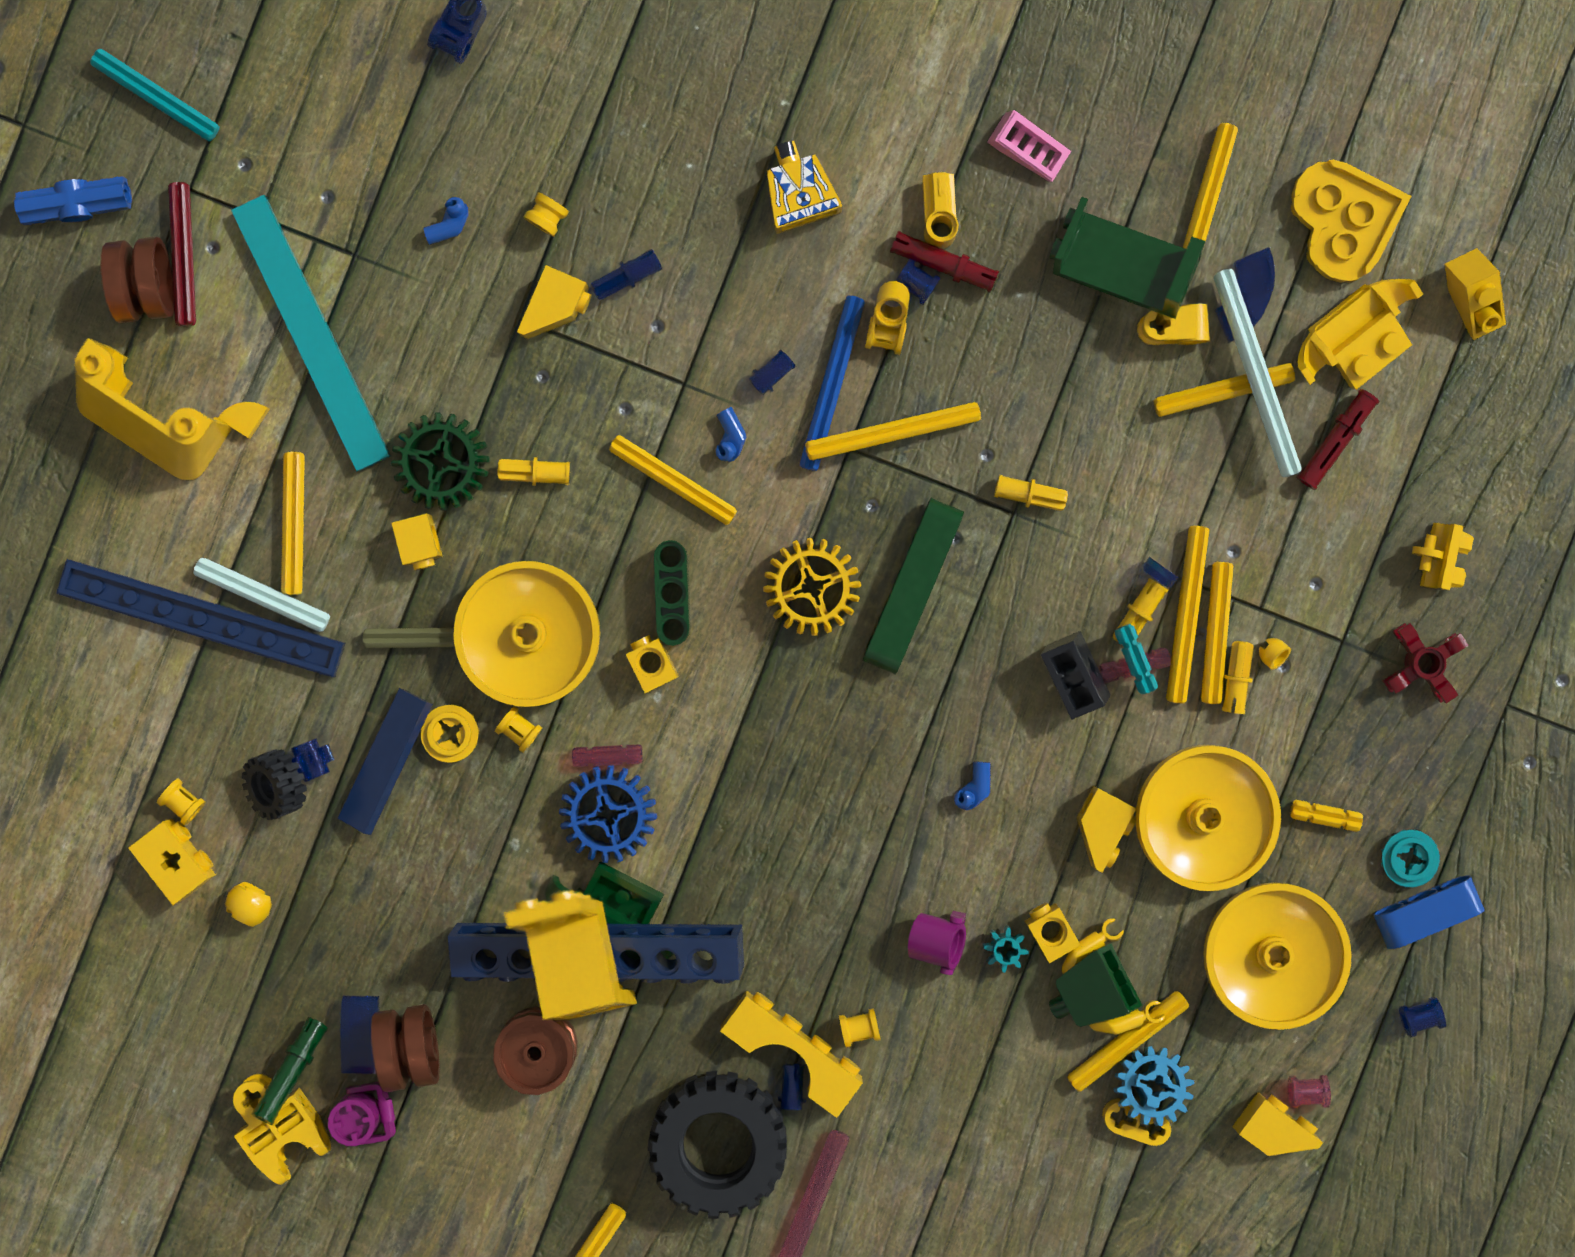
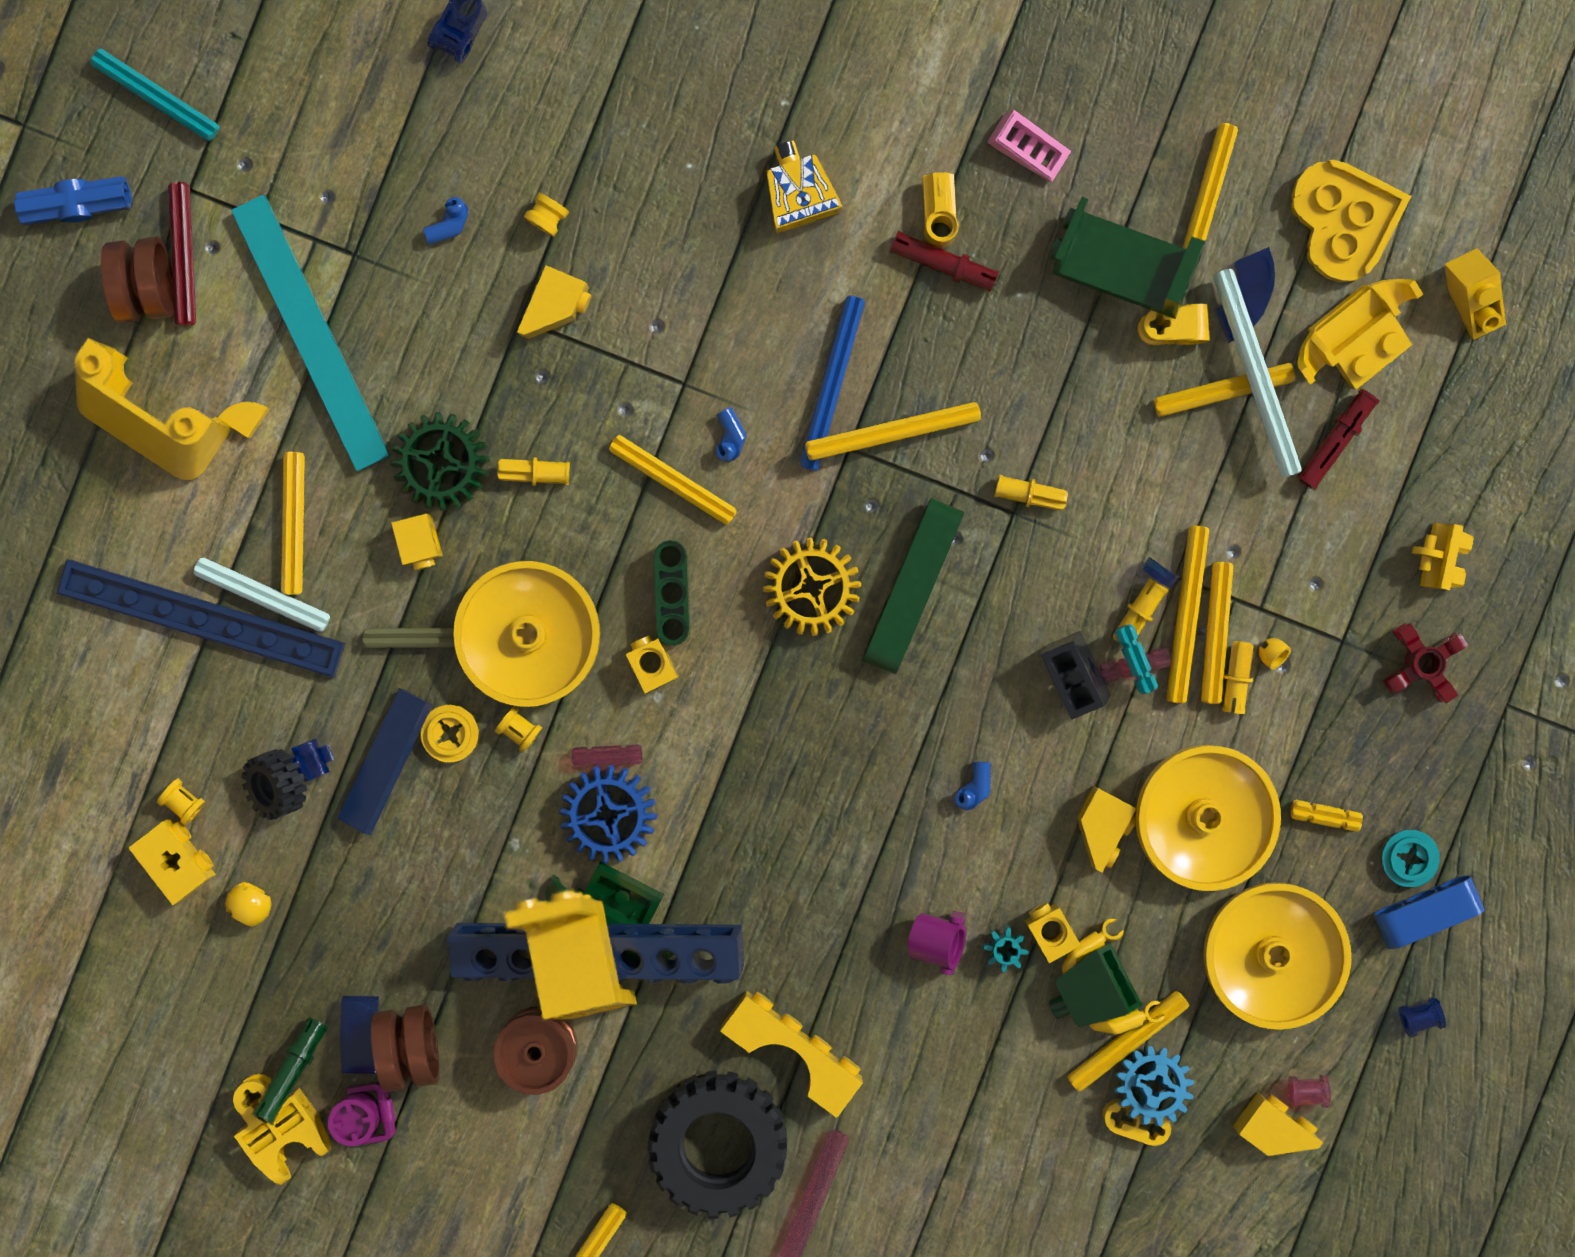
clear blue axle [591,249,662,300] -> none
clear blue pin [749,349,796,395] -> none
clear blue pin [778,1063,806,1110] -> none
yellow bush [839,1008,881,1048] -> none
yellow piece [865,281,910,355] -> none
clear blue bush [896,258,941,305] -> none

